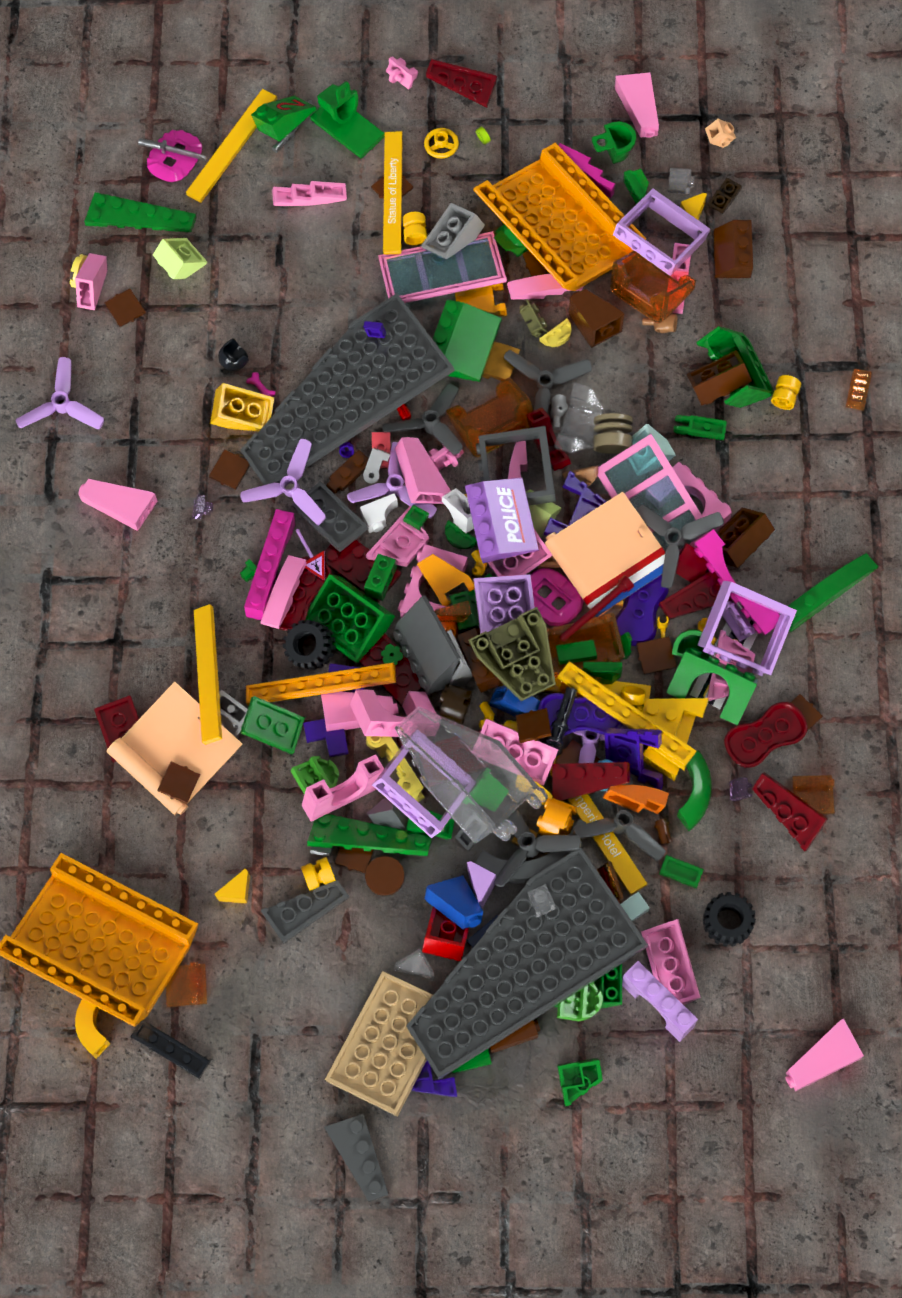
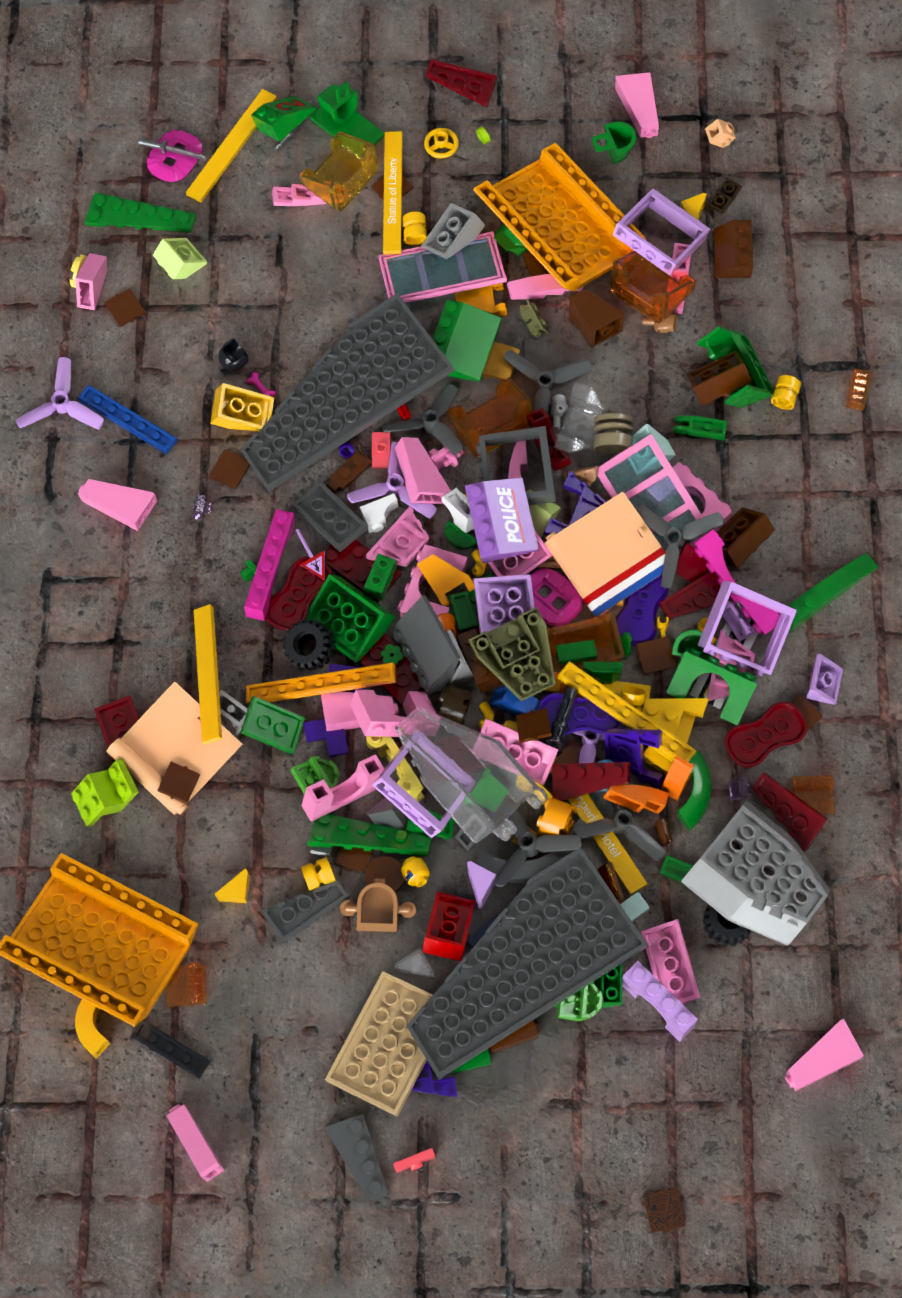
lavender piece [241,439,326,525] -> none
bright pink slope [261,555,306,629] -> none
dark purple tile [363,321,386,338] -> none
light grey leg [363,447,391,484] -> none
bright pink hips [386,56,418,89] -> none
green tile [403,505,429,530] -> none
blue slope [425,876,483,929] -> none
clear orange slope [435,601,471,622] -> none
clear brick [527,884,555,917] -> none
light yellow tile [540,318,571,347] -> none
green slope [557,1058,603,1106] -> none
dark pink slope [558,143,615,199] -> none
dark red piece [560,575,634,641] -> none
green slope [623,169,649,204] -> none
clear brick [668,168,694,194] -> none
none -> lime bracket [71,759,139,827]
none -> blue tile [78,385,178,455]
none -> bright pink slope [166,1104,224,1182]
none -> clear yellow windscreen [299,131,378,211]
none -> medium nougat piece [340,879,416,932]
none -> coral plate [393,1148,435,1173]
none -> yellow head [401,857,430,887]
none -> reddish brown piece [643,1189,685,1233]
none -> orange slope [661,756,694,801]
none -> light grey wedge [681,800,830,946]
none -> lavender slope [806,654,843,705]

